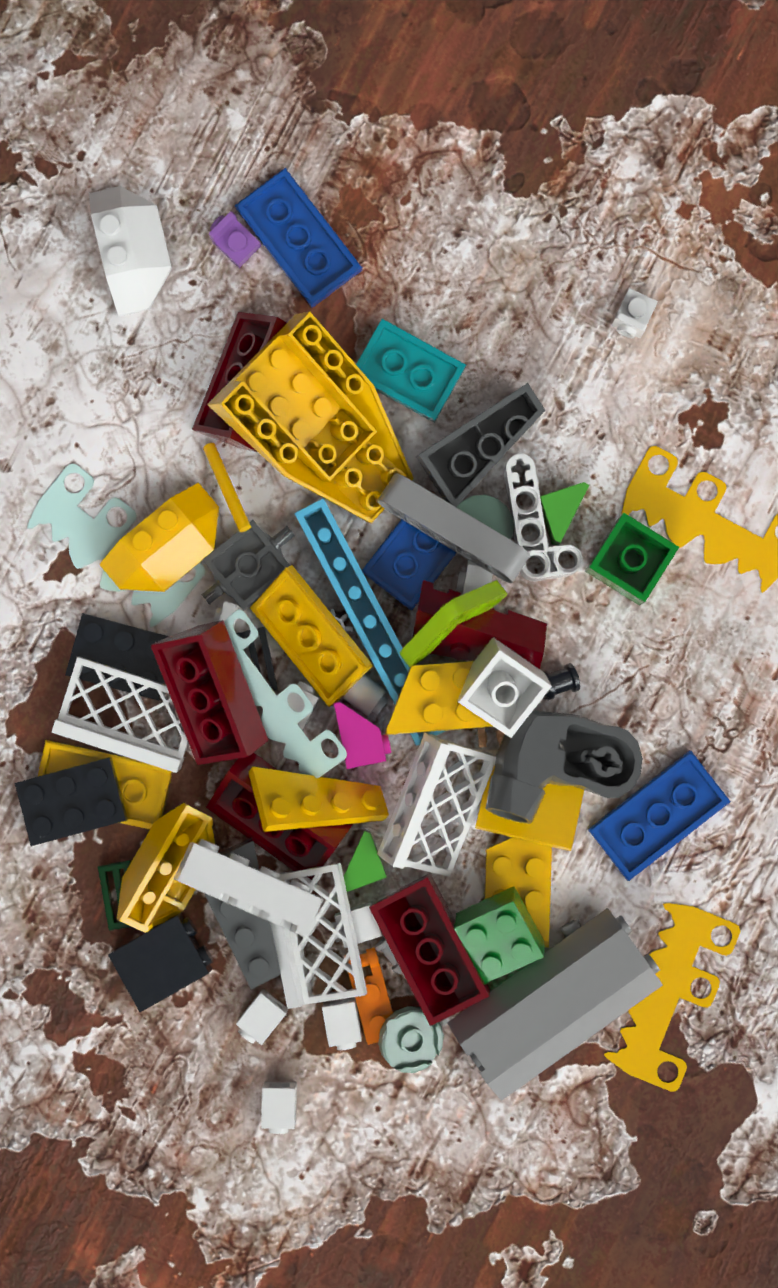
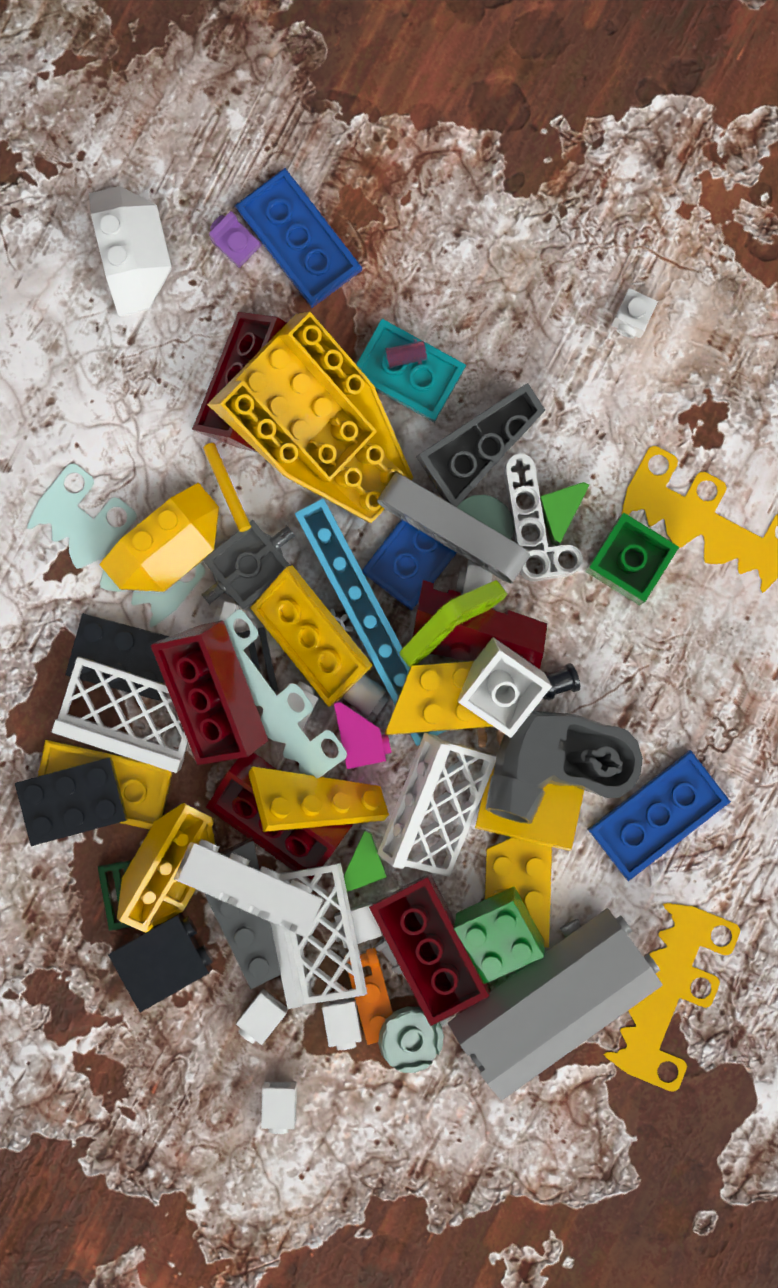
none -> clear pink pin [385,339,428,368]

